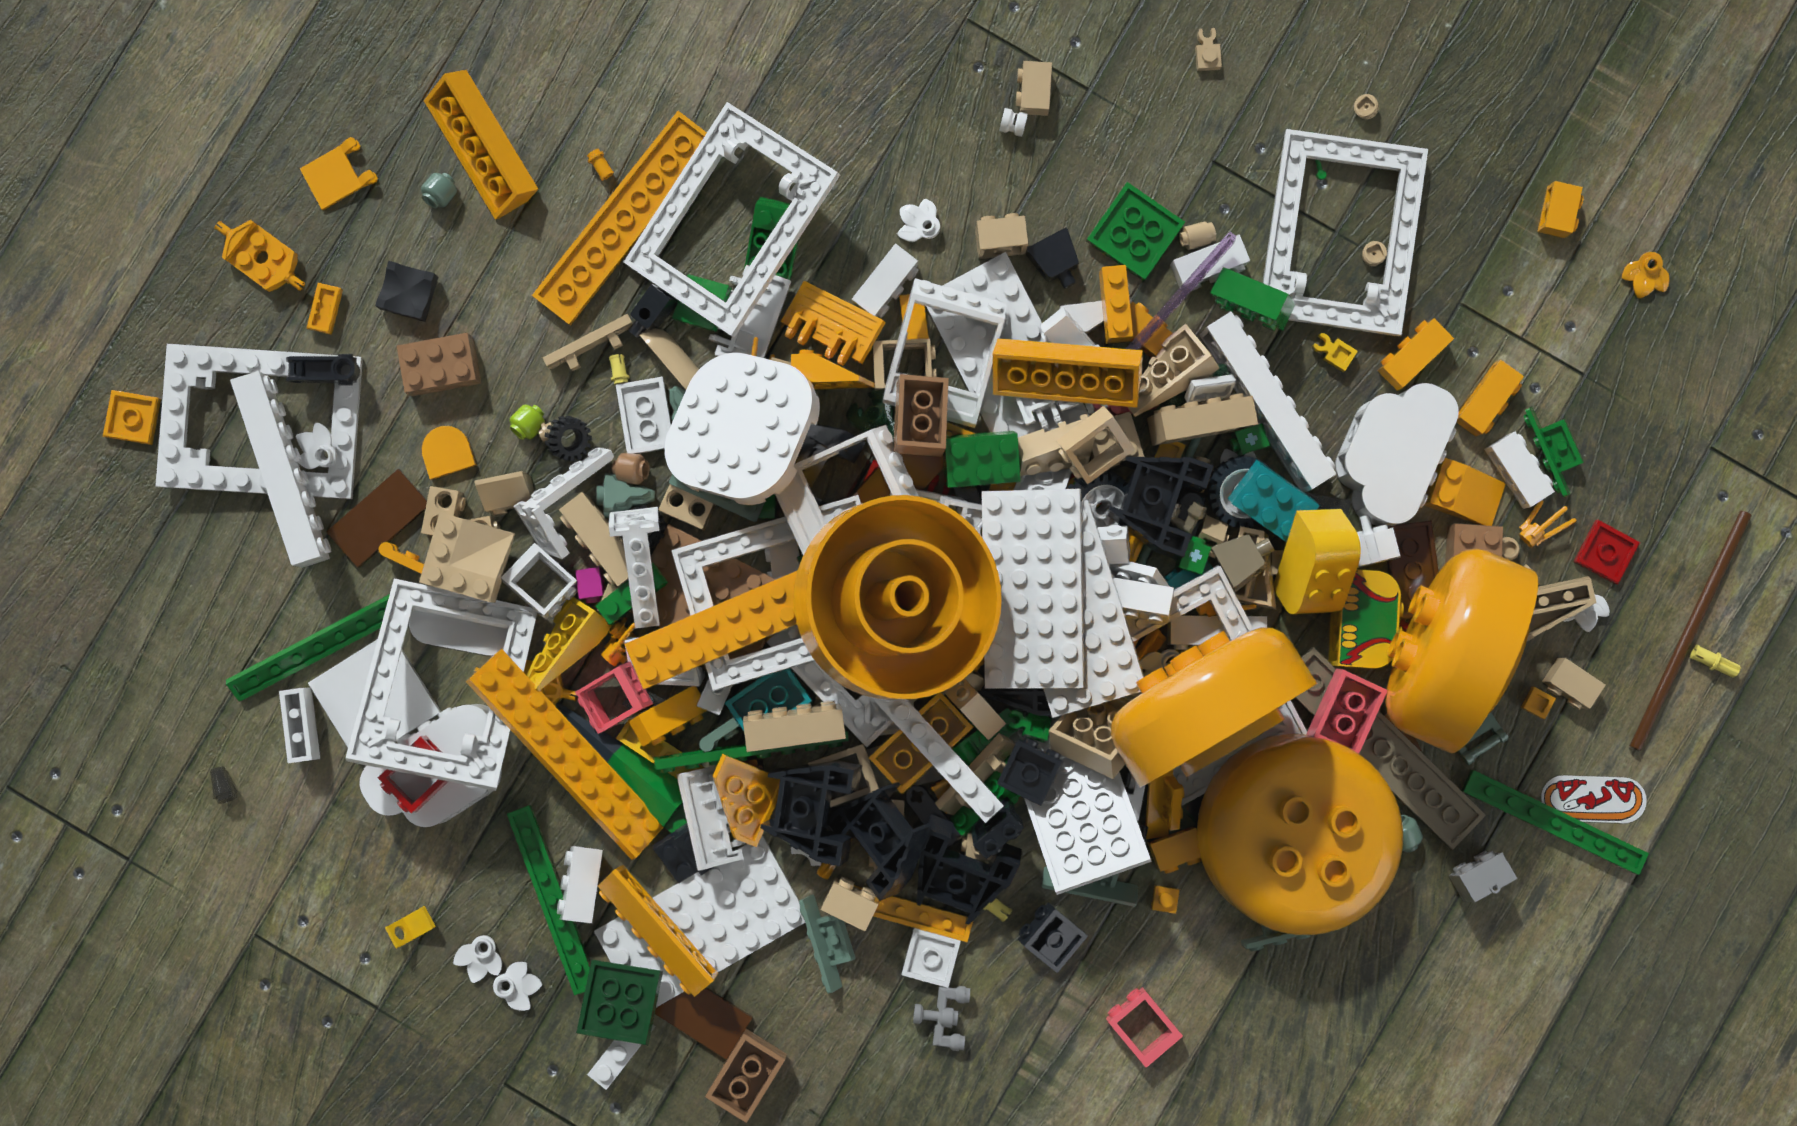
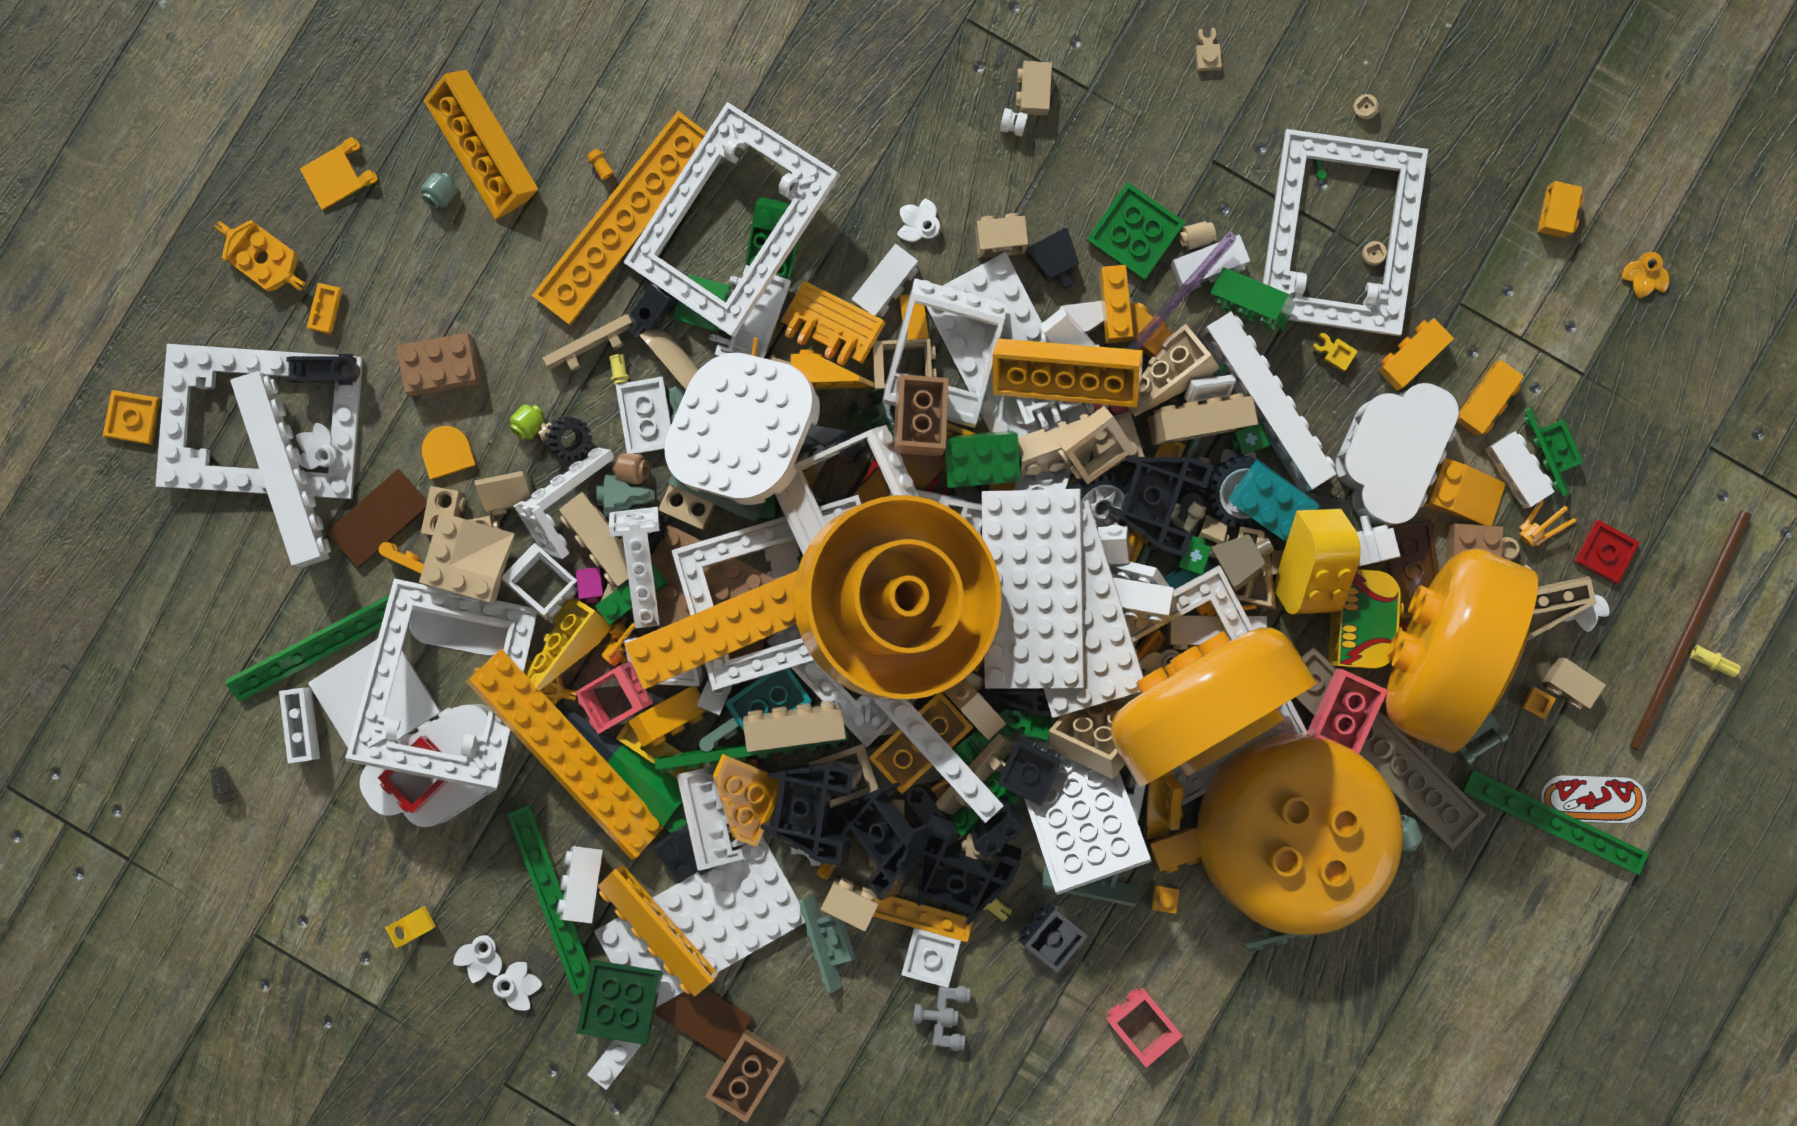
black brick [375,261,439,322] -> none
light grey brick [1449,851,1517,902] -> none

